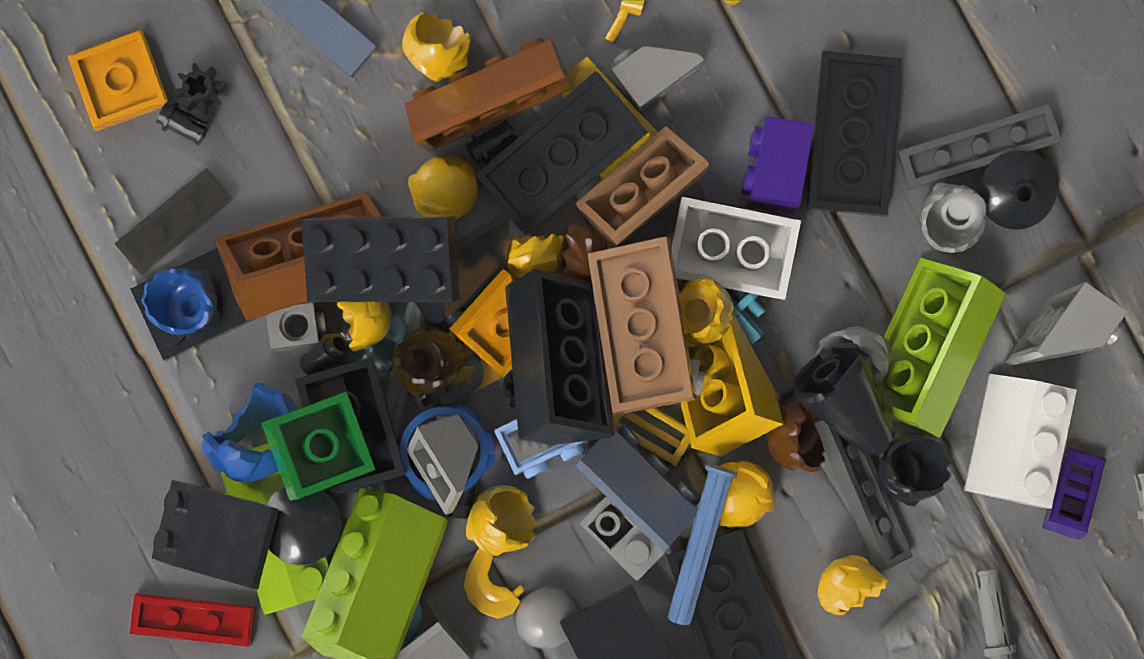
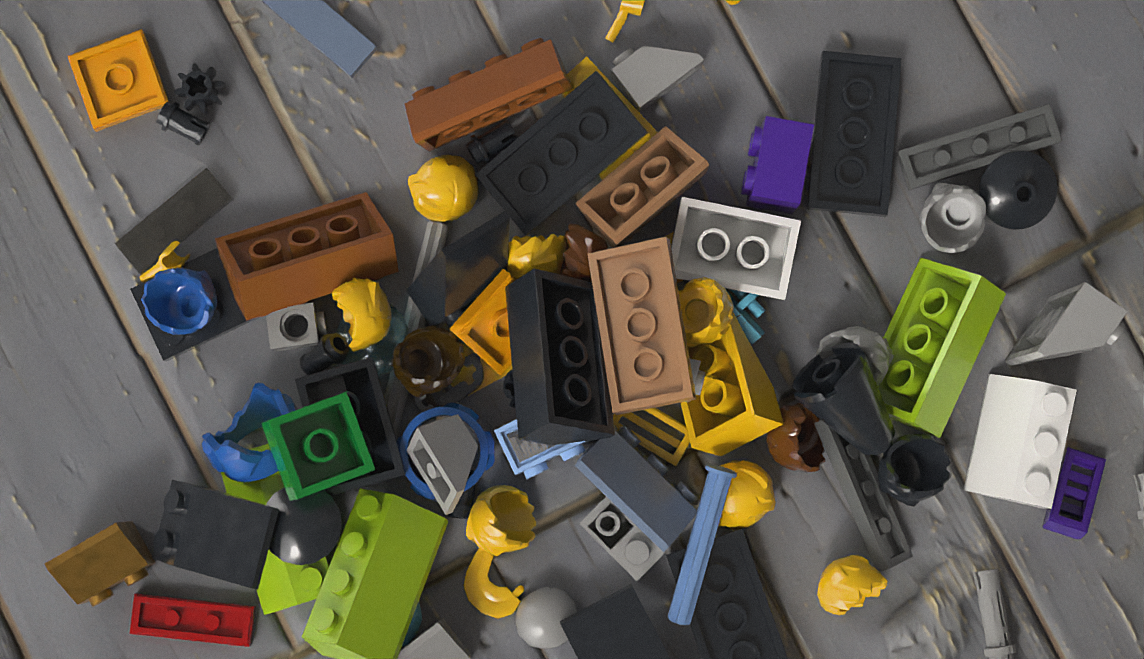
black plate [301,216,460,302] -> none
yellow hair [402,12,471,82] -> none
none -> pearl gold slope [44,521,156,607]
none -> yellow hand [140,241,190,283]

